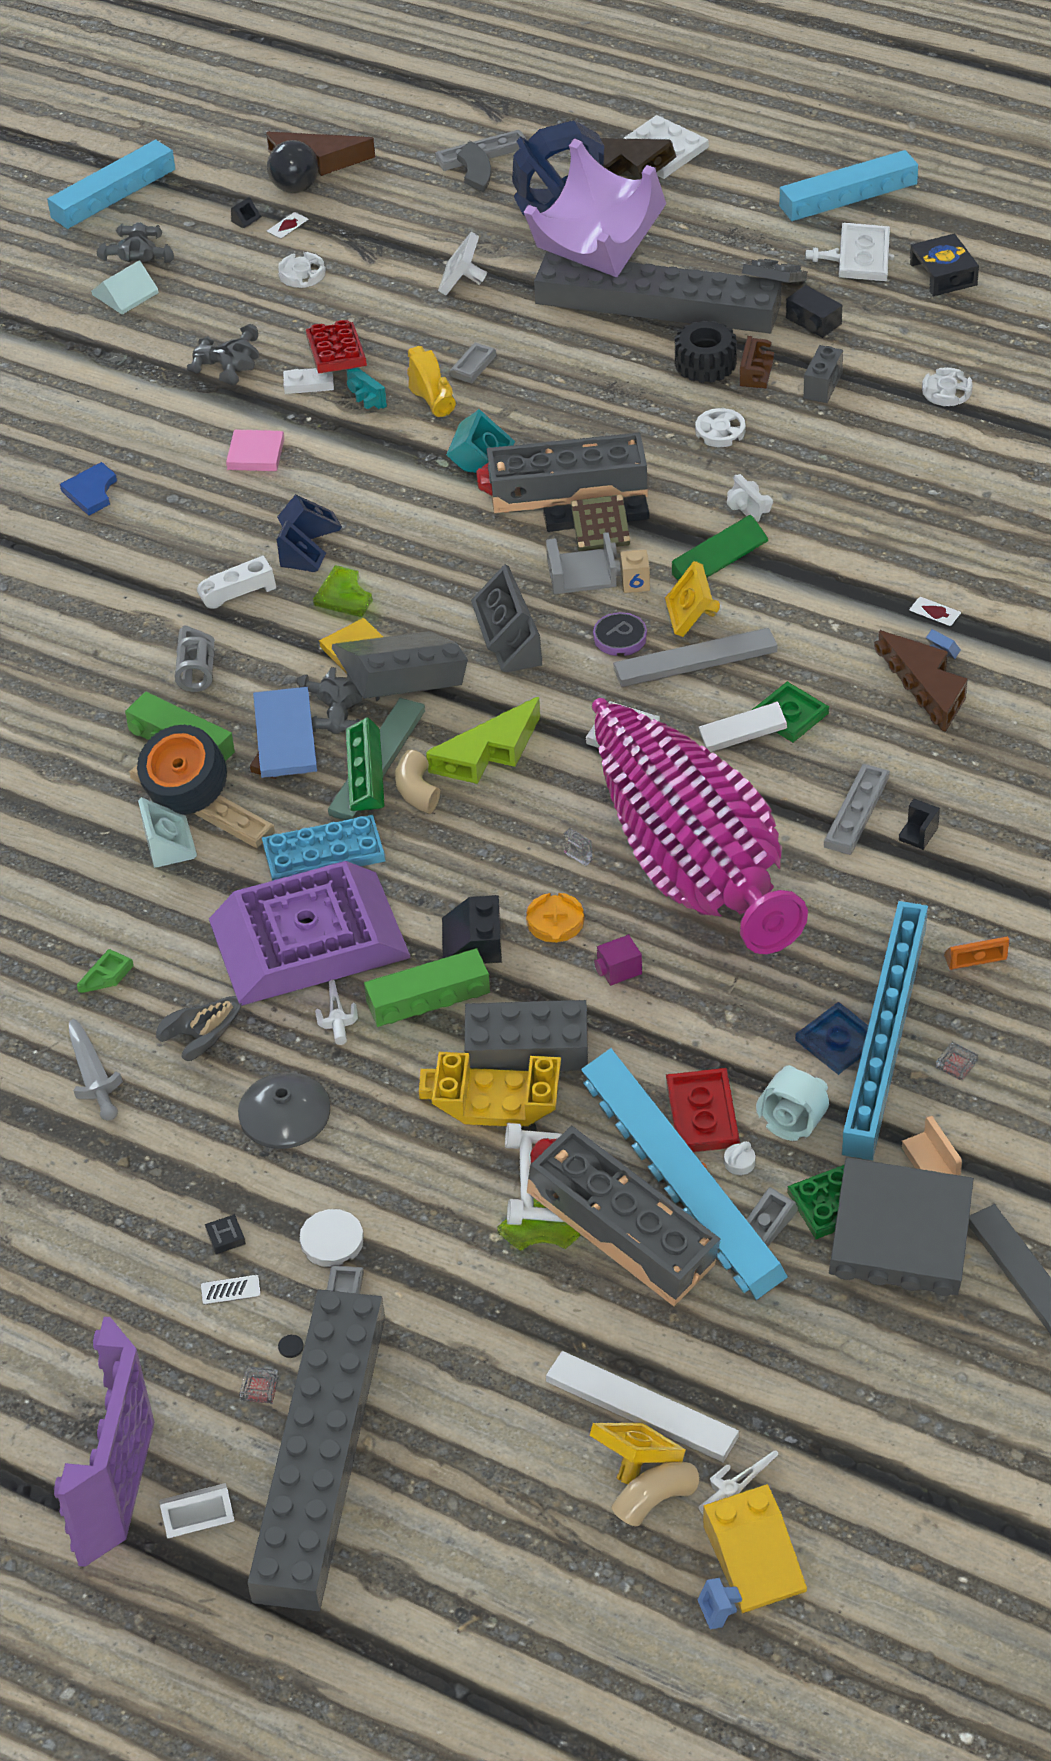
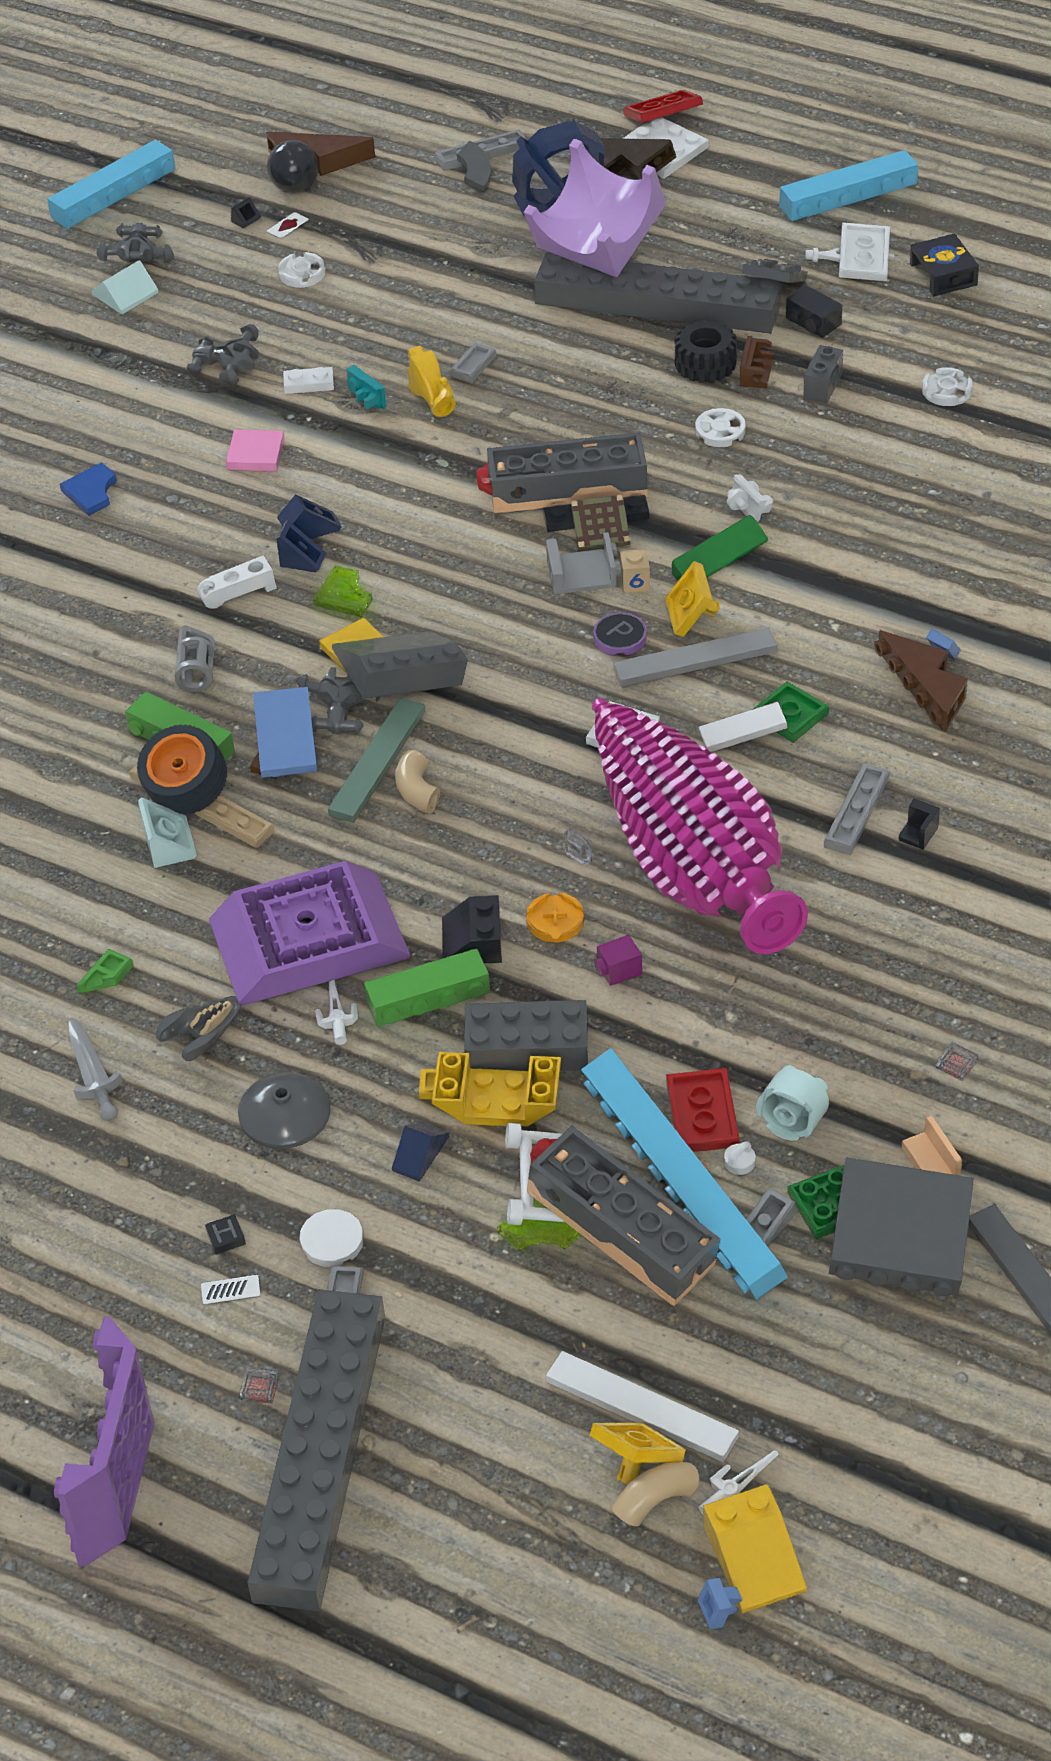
white brick [159,1483,235,1539] -> none
medium azure tile [262,815,385,881] -> none
black piece [278,1335,304,1358] -> none
red tile [306,320,367,374] -> none
green slope [346,717,385,811] -> none
lime slope [426,697,540,784] -> none
white tile [438,232,487,295] -> none
teal slope [446,409,515,473] -> none
dark grey slope [471,564,542,672] -> none
clear blue tile [795,1002,869,1075] -> none
medium azure brick [842,901,928,1161] -> none
white sticker [909,597,961,626] -> none
orange slope [944,936,1009,970] -> none
none -> dark blue slope [392,1122,449,1182]
none -> red tile [623,90,703,123]

